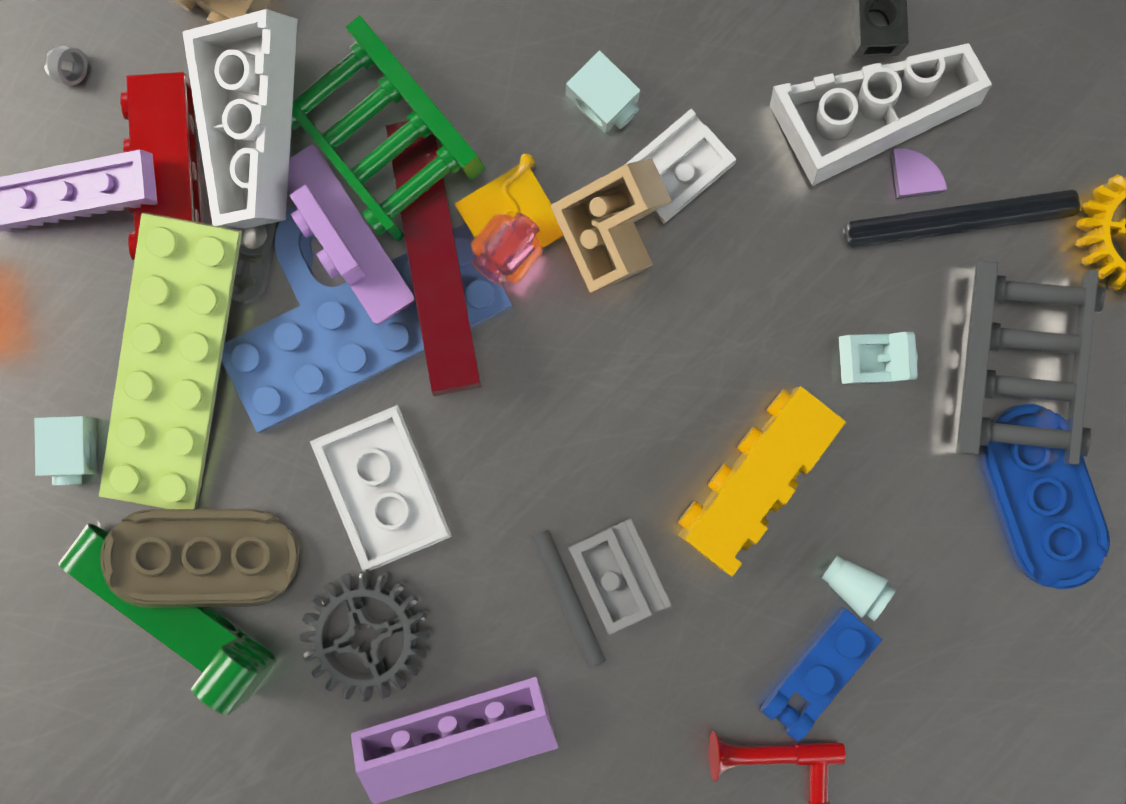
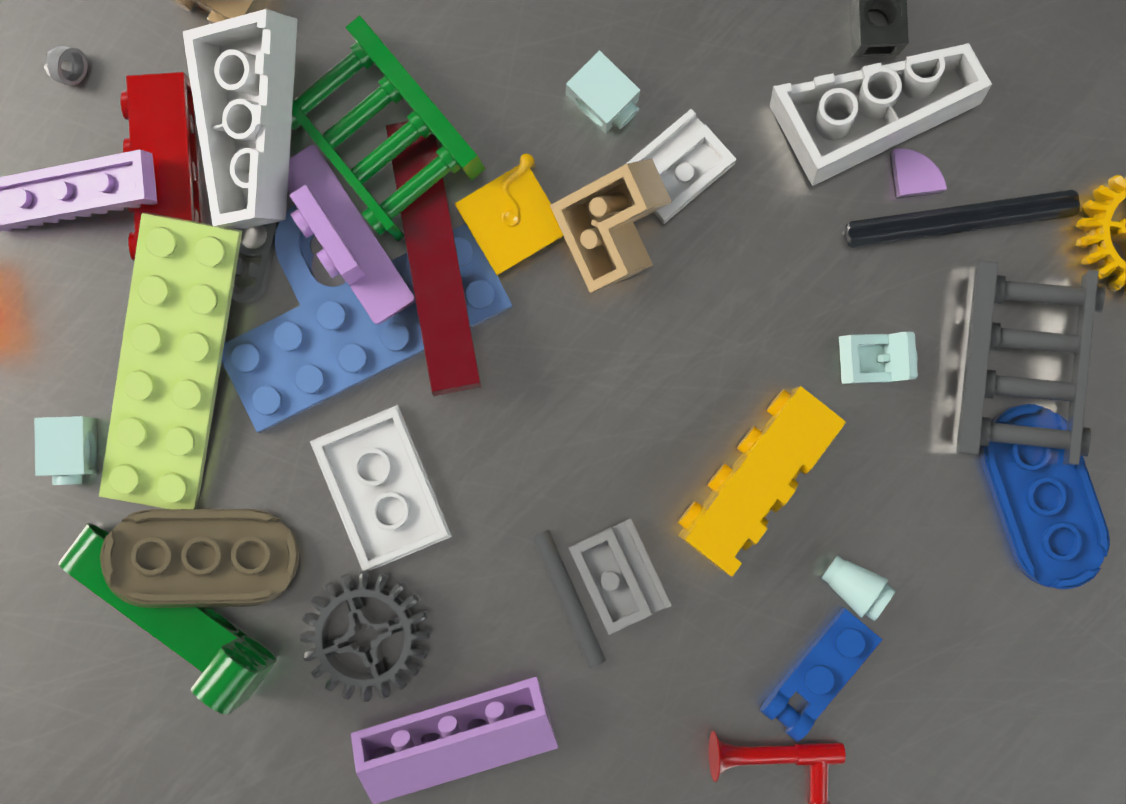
head [471,212,543,286] -> none

